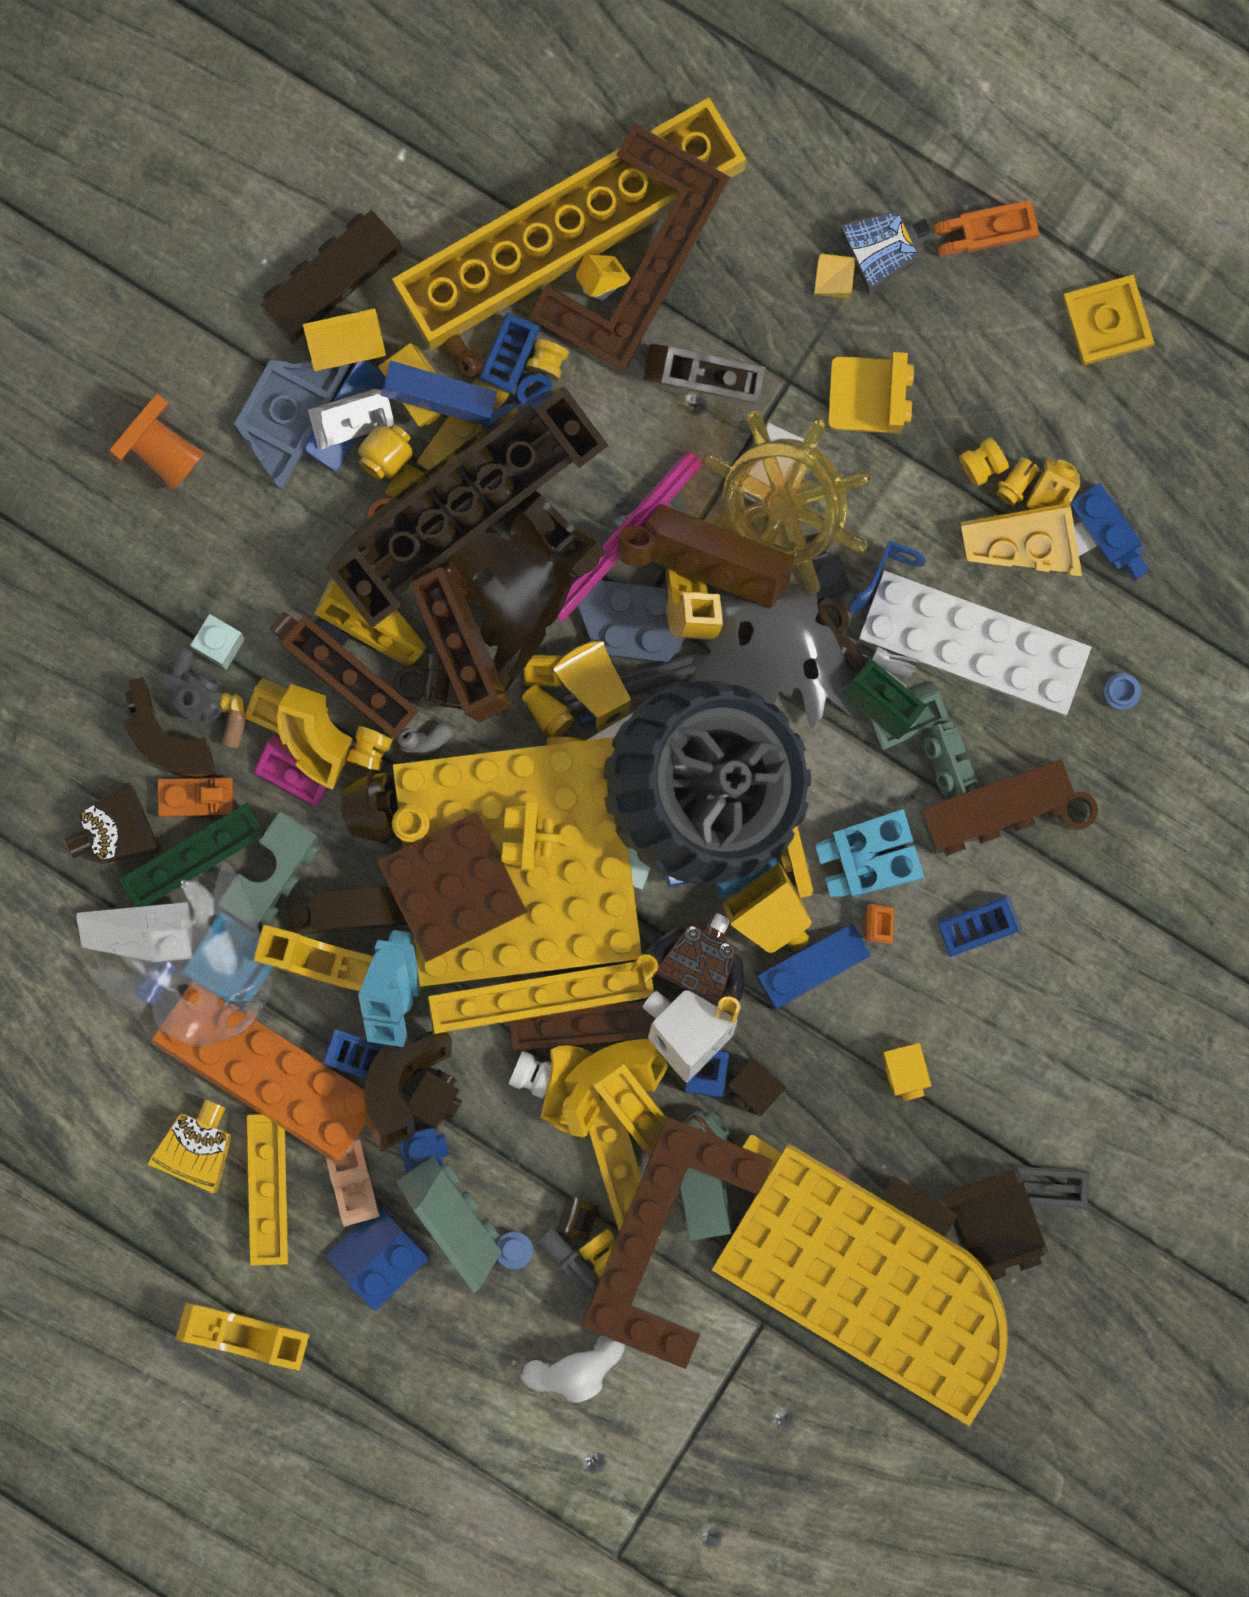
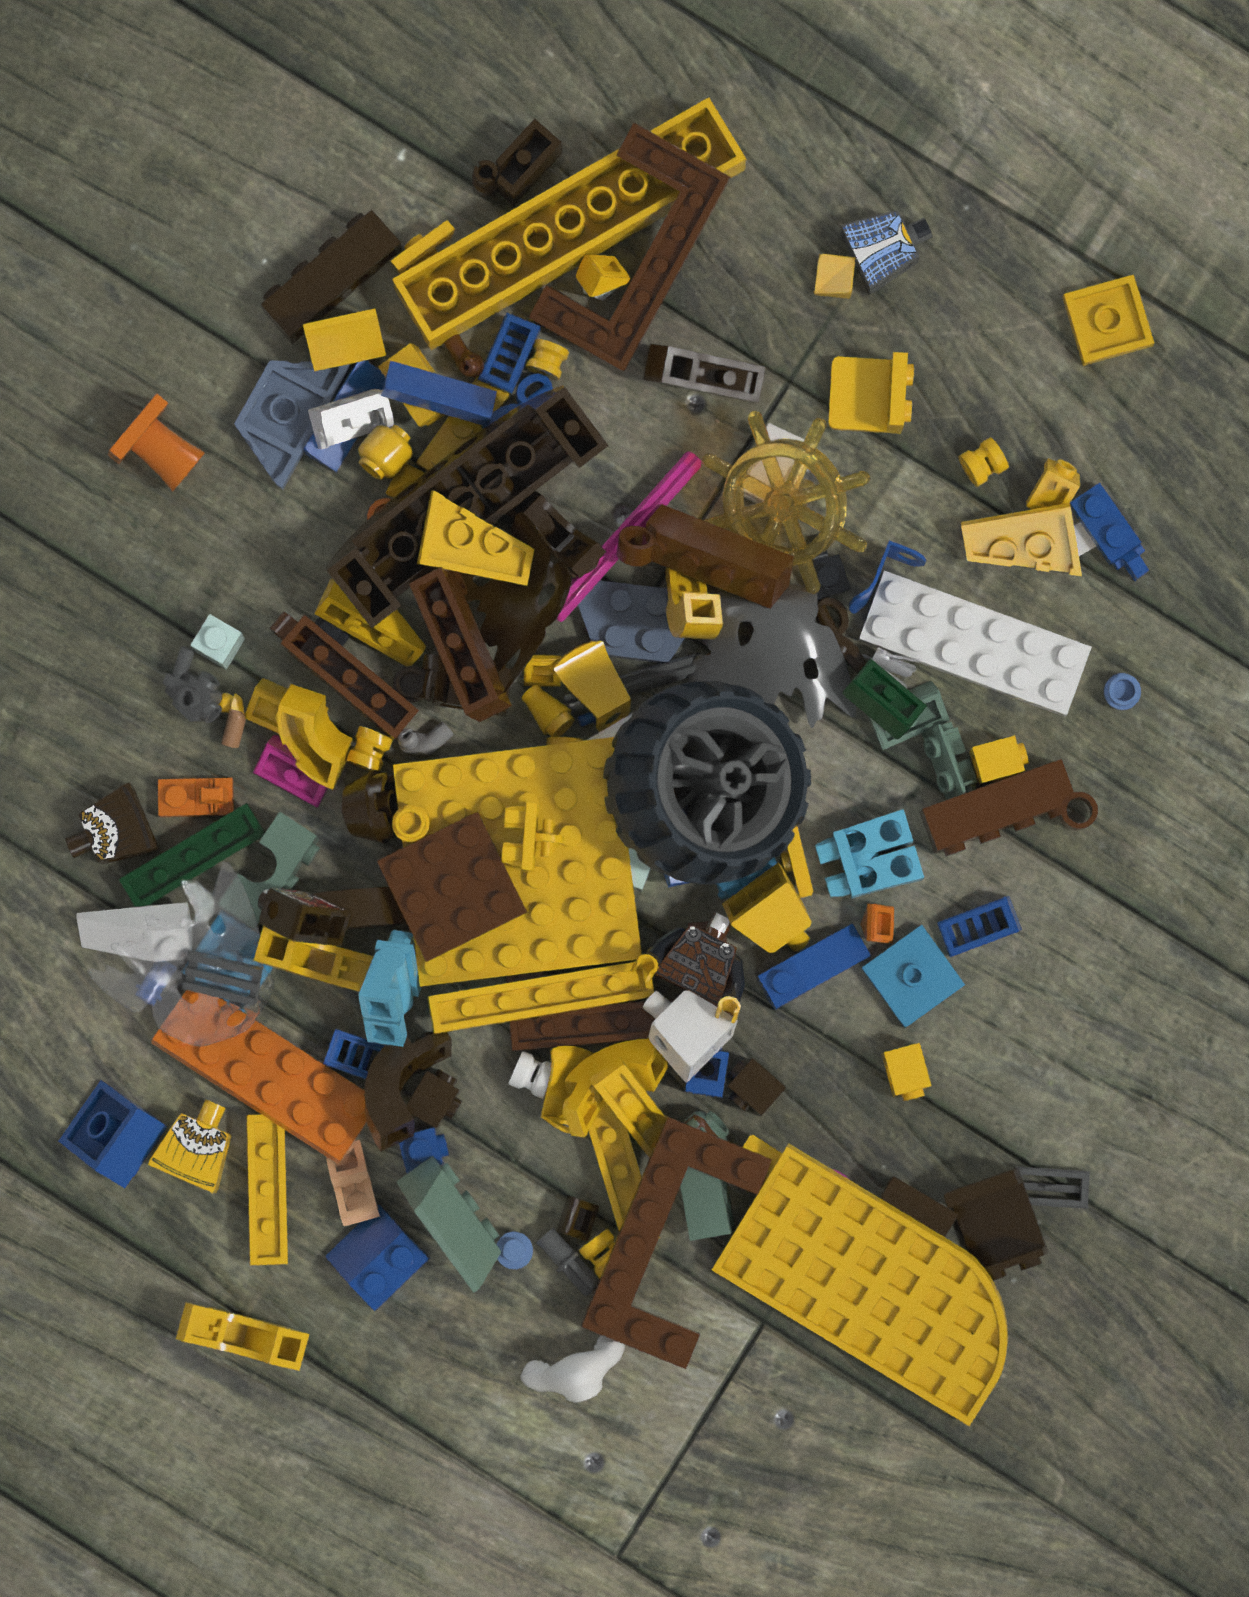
dark brown arch [123,677,217,779] -> none
orange hinge [932,200,1040,257] -> none
yellow pin [996,457,1040,506] -> none
none -> blue slope [58,1080,168,1189]
none -> dark grey tile [182,951,263,1006]
none -> dark brown torso [258,887,352,946]
none -> yellow plate [391,220,455,274]
none -> yellow wing [417,490,534,586]
none -> dark brown hinge [472,118,562,206]
none -> dark azure plate [861,925,965,1029]
none -> yellow brick [969,735,1029,786]

